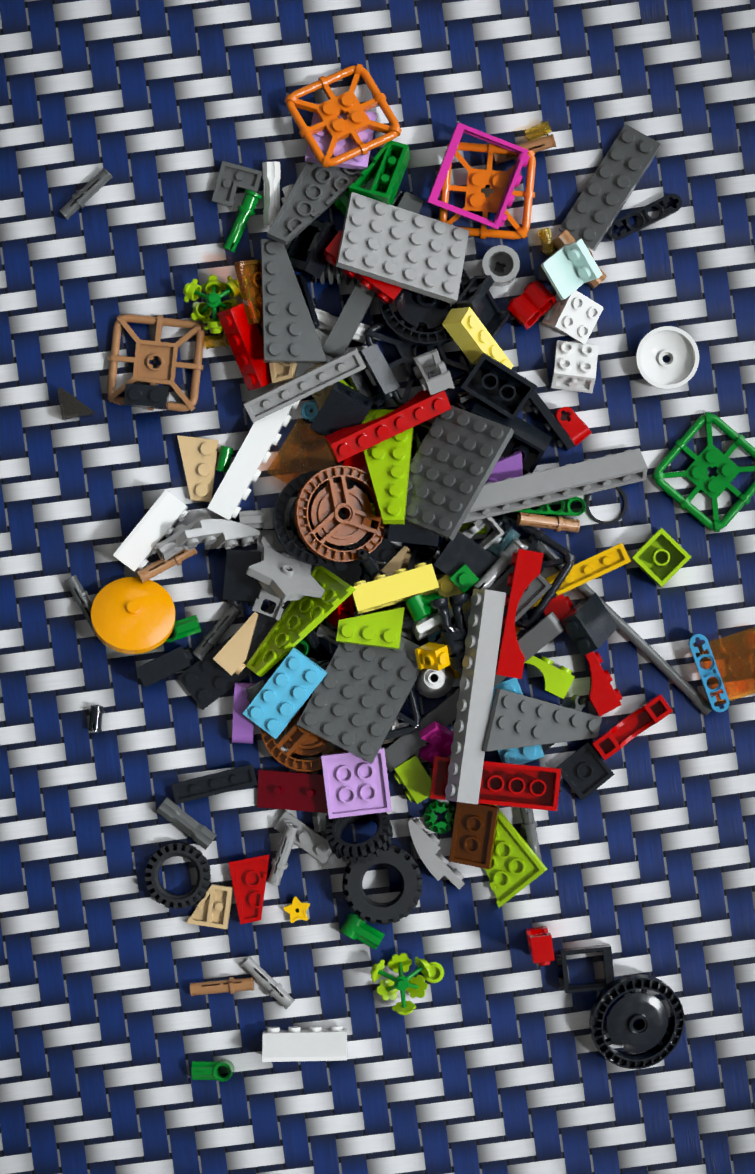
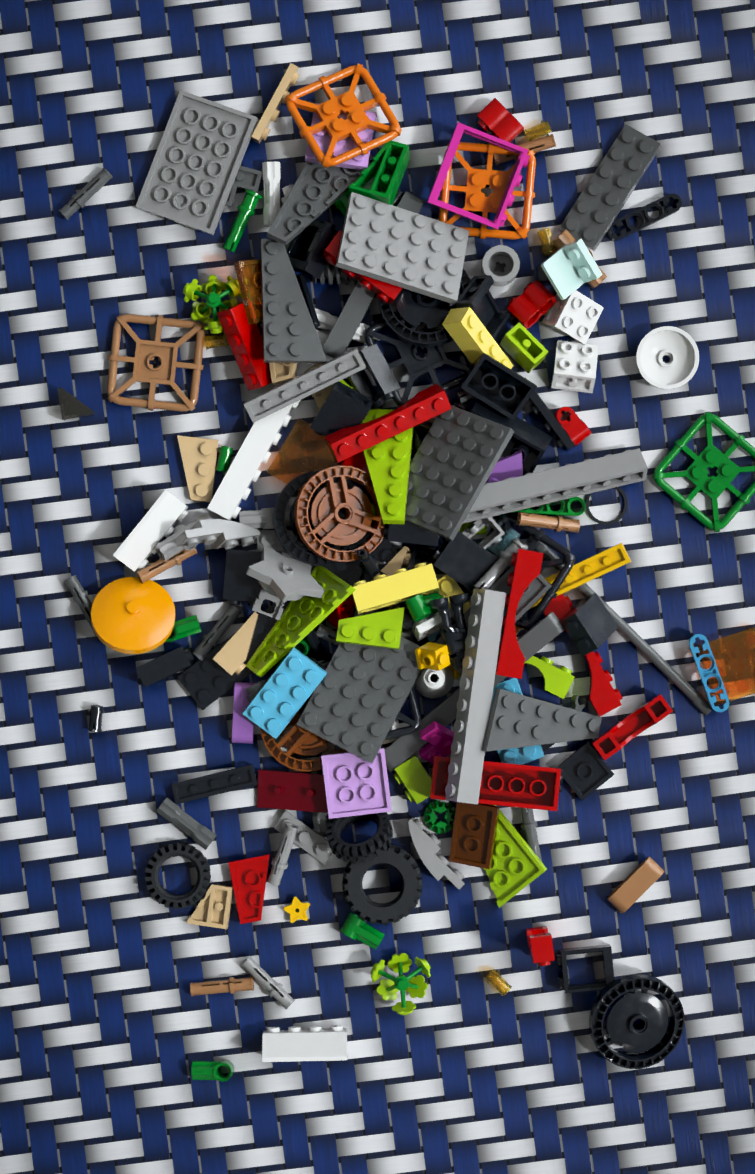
black brick [124,383,169,409] -> none
medium azure plate [301,401,318,421] -> none
light grey window [413,349,455,395] -> none
lime plate [423,962,444,983] -> none
green plate [449,563,479,593] -> none
lime brick [630,528,691,588] -> none
none -> light grey plate [135,90,258,236]
none -> tan plate [251,63,300,144]
none -> red brick [477,98,524,143]
none -> clear yellow pin [485,969,512,996]
none -> lime brick [499,322,549,374]
none -> medium nougat beam [607,856,664,914]

